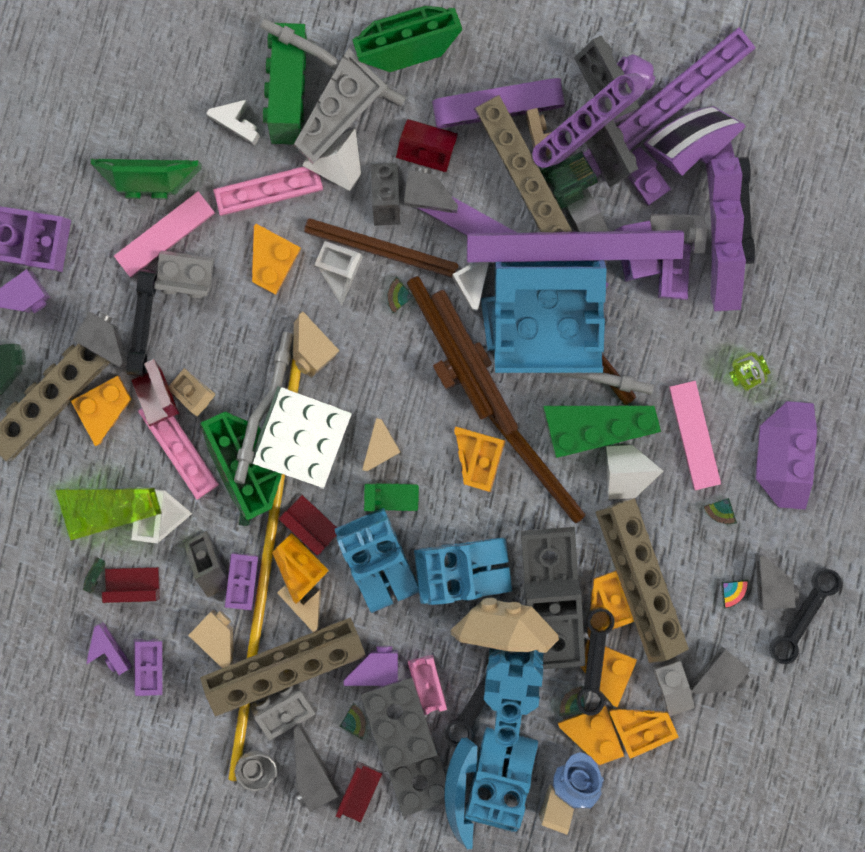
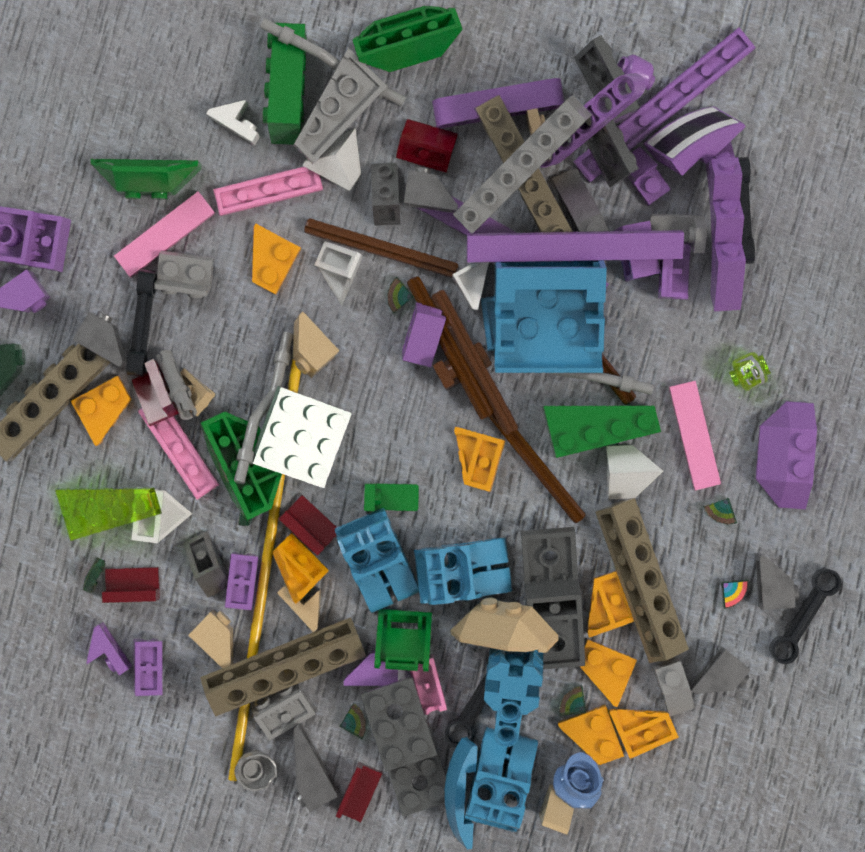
tan slope [362,418,401,471] -> none
clear green piece [538,151,598,209] -> none
black piece [576,607,614,716] -> none
none -> light grey pin [156,350,197,420]
none -> green container [374,609,432,672]
none -> medium lavender hinge [402,302,446,367]
none -> light grey brick [453,95,592,234]

